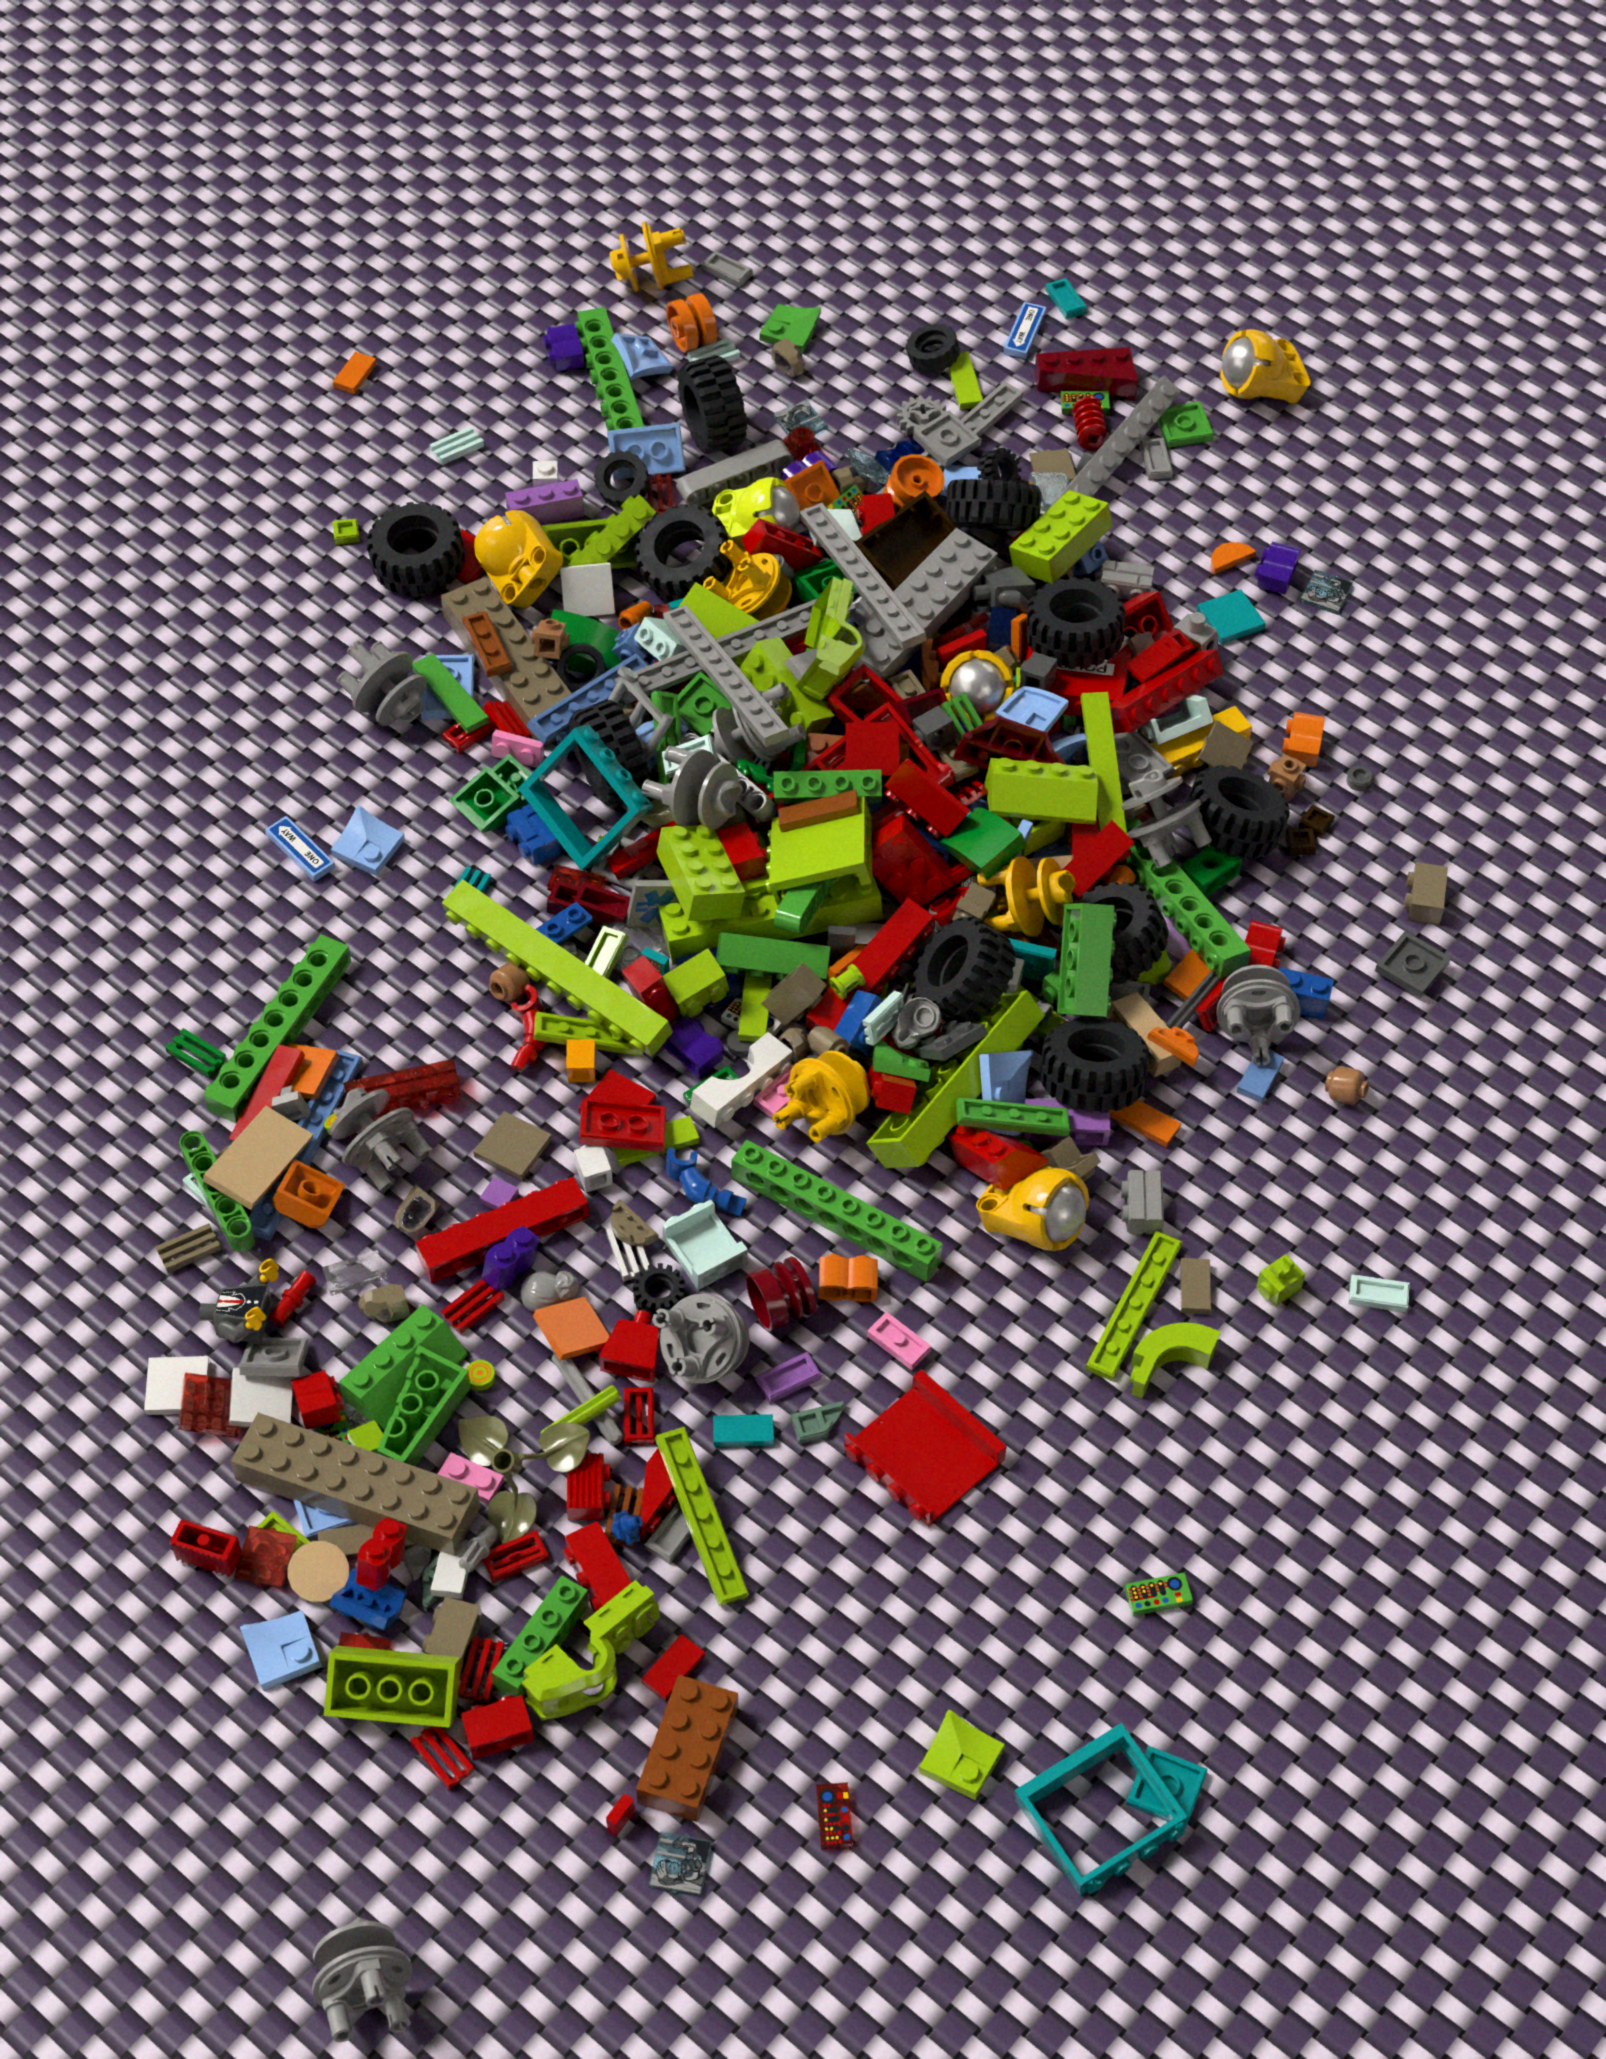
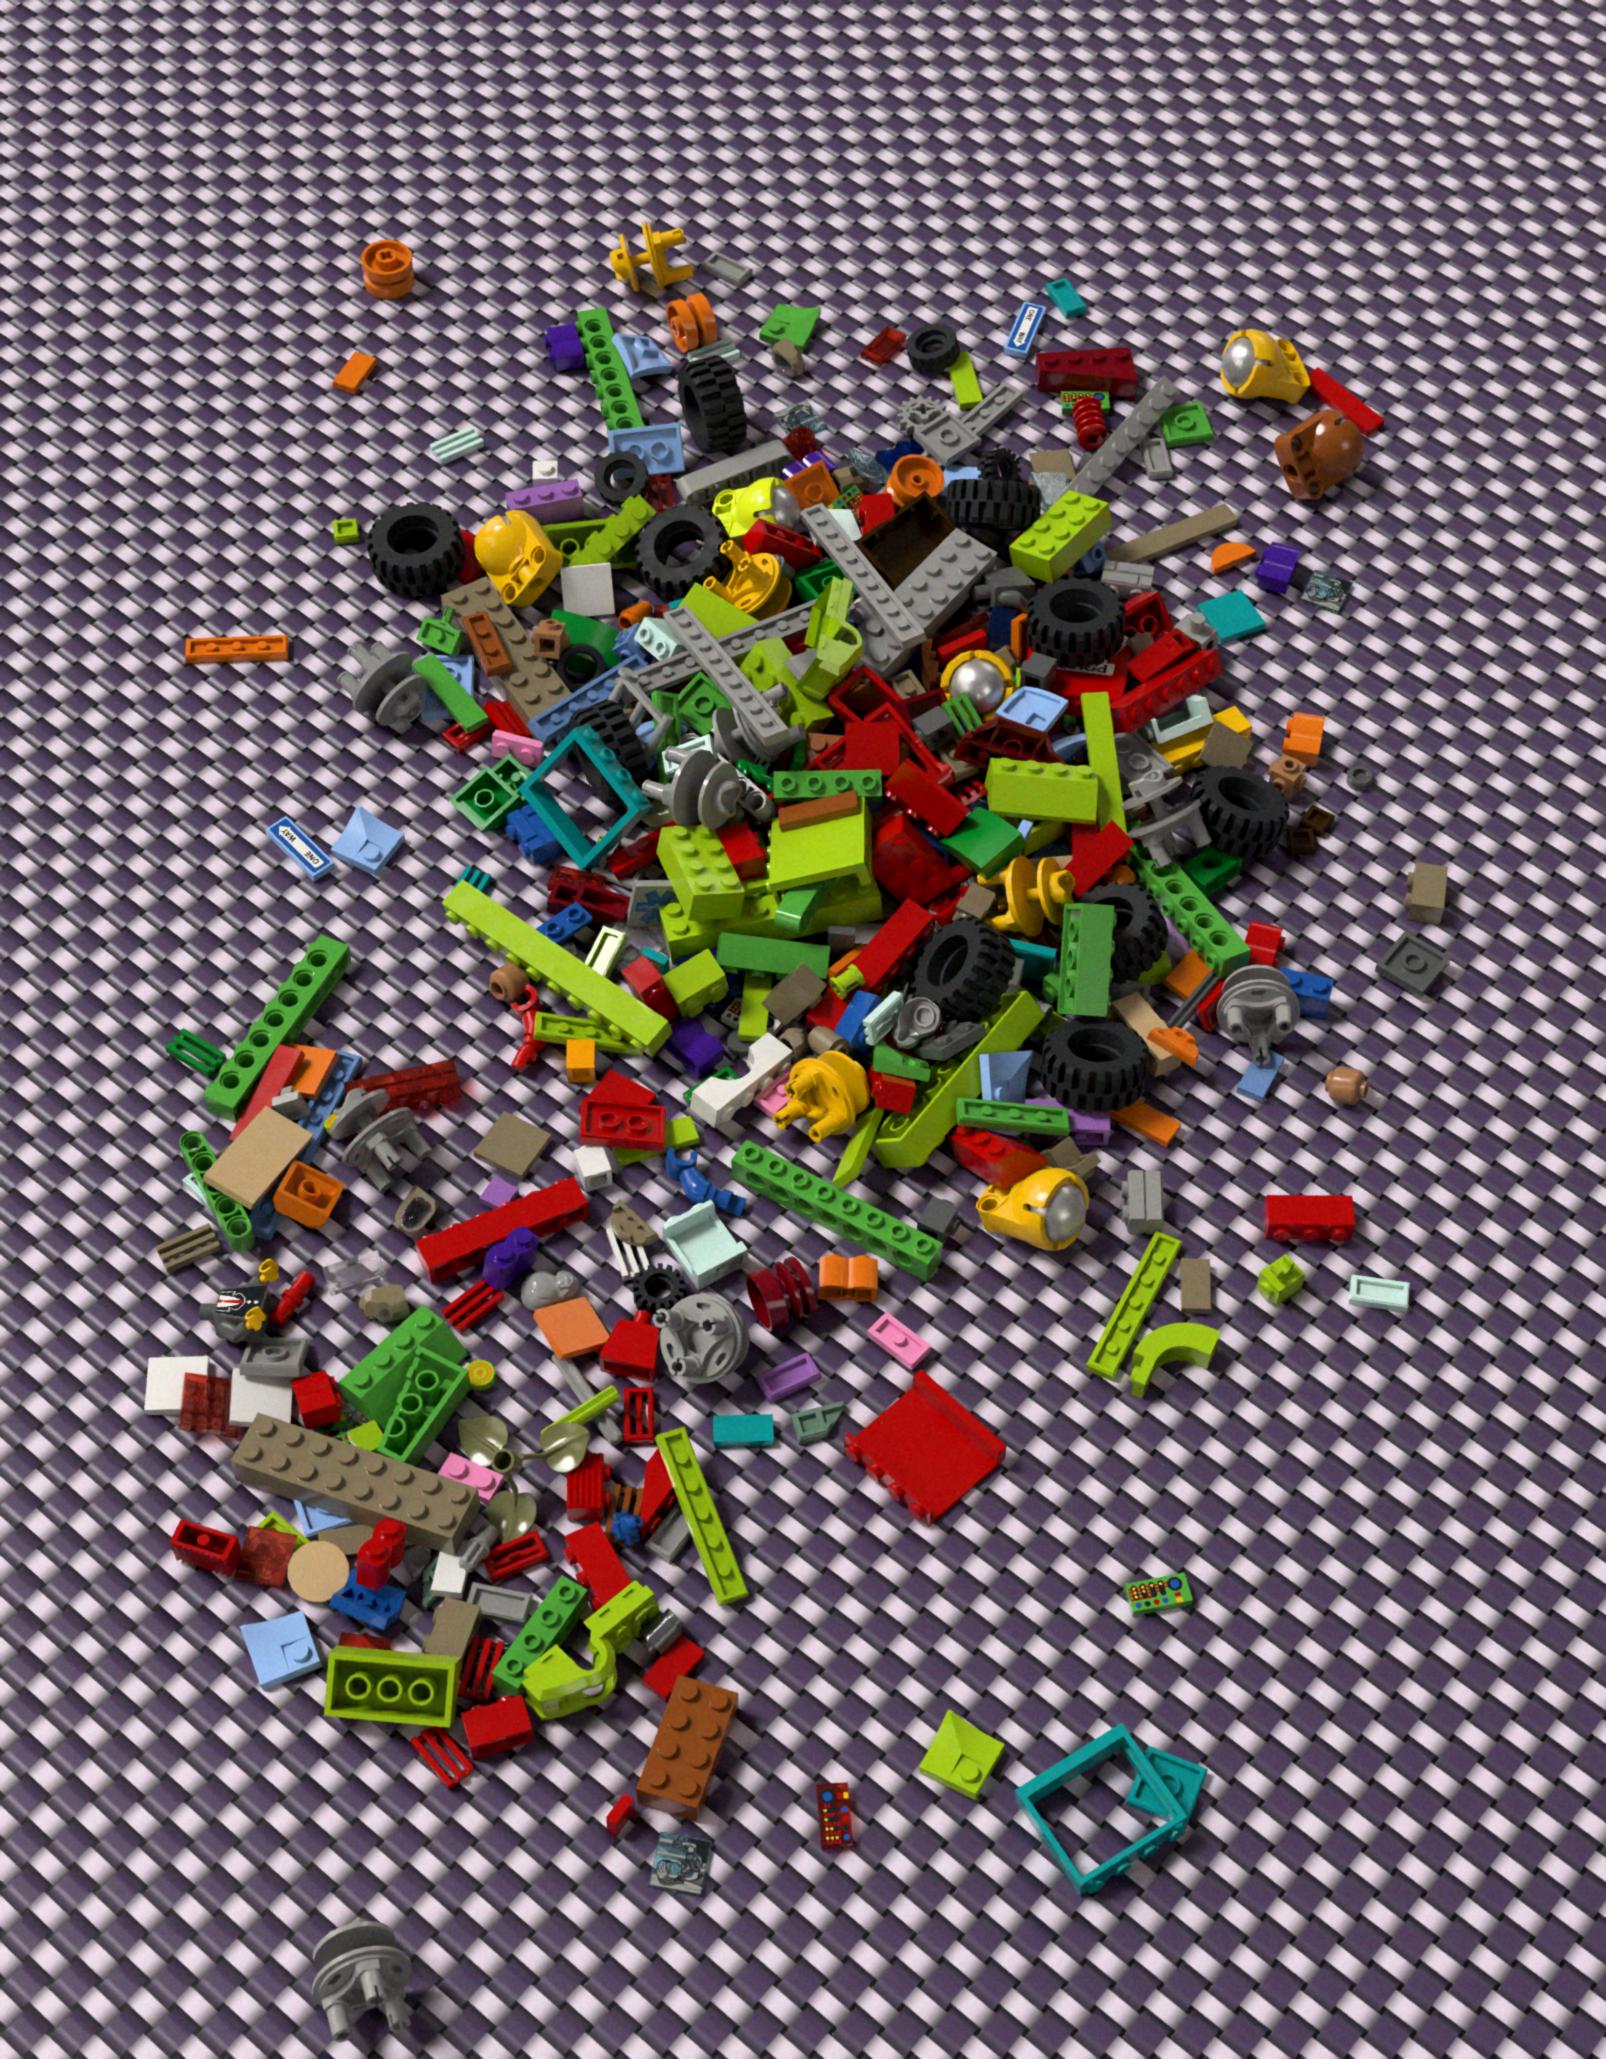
none -> orange tile [185,635,289,664]
none -> orange wheel [361,240,415,299]
none -> bright green plate [416,606,467,657]
none -> light grey tile [467,1582,533,1627]
none -> dark grey brick [640,1608,686,1655]
none -> lime tile [832,1105,885,1189]
none -> clear red tile [860,326,907,368]
none -> dark grey brick [917,1196,960,1247]
none -> dark tan tile [1103,503,1238,565]
none -> red brick [1263,1195,1356,1242]
none -> dark orange piece [1274,409,1365,500]
none -> red tile [1308,367,1385,436]

